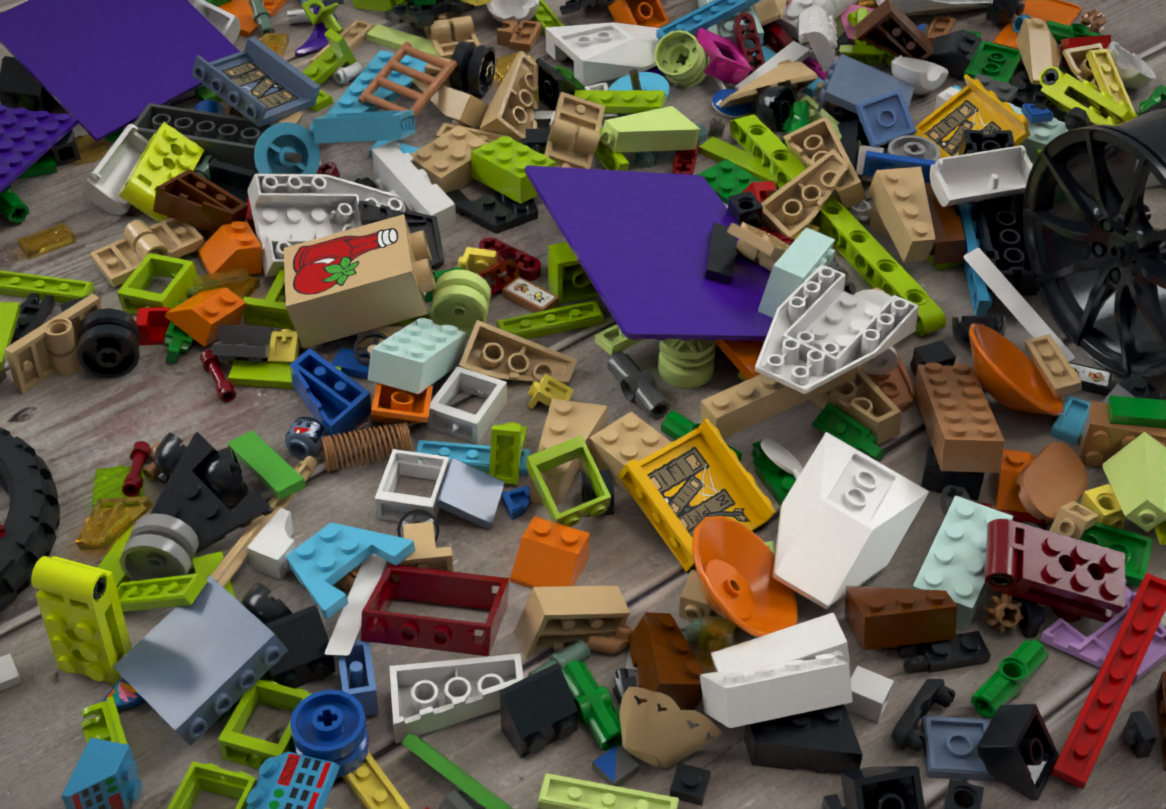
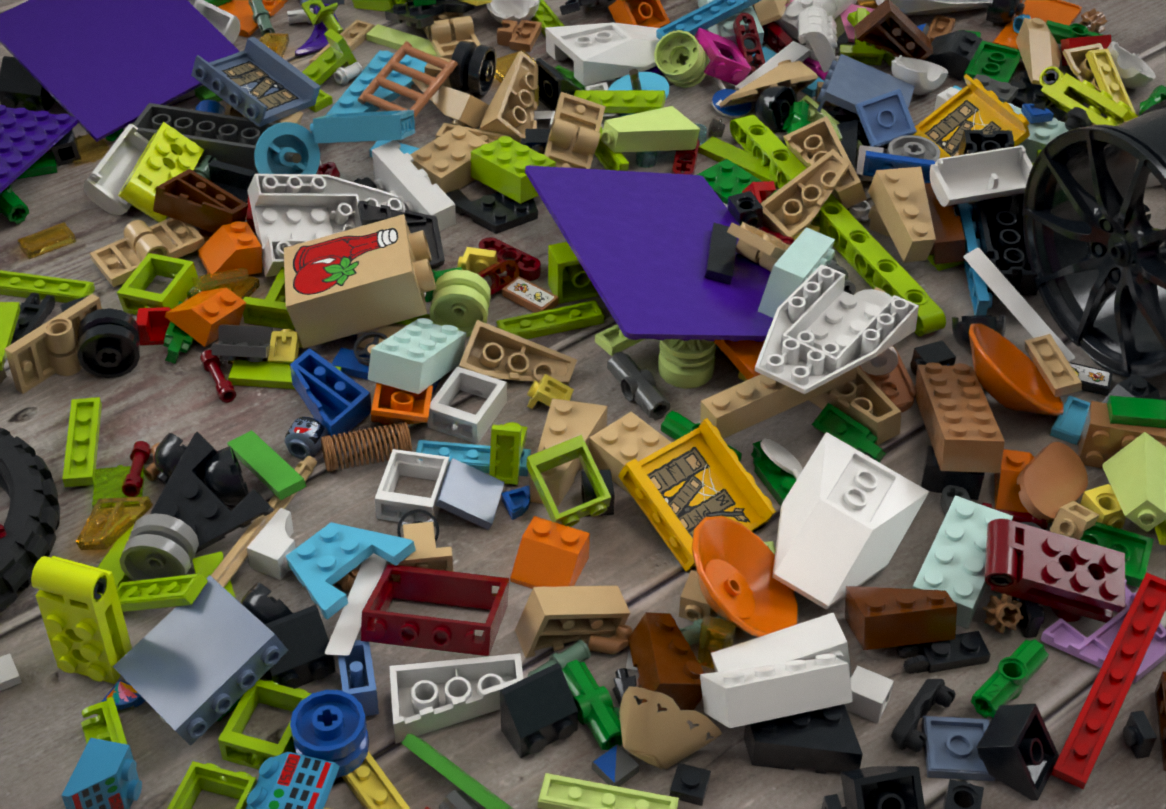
none -> lime plate [62,397,102,487]

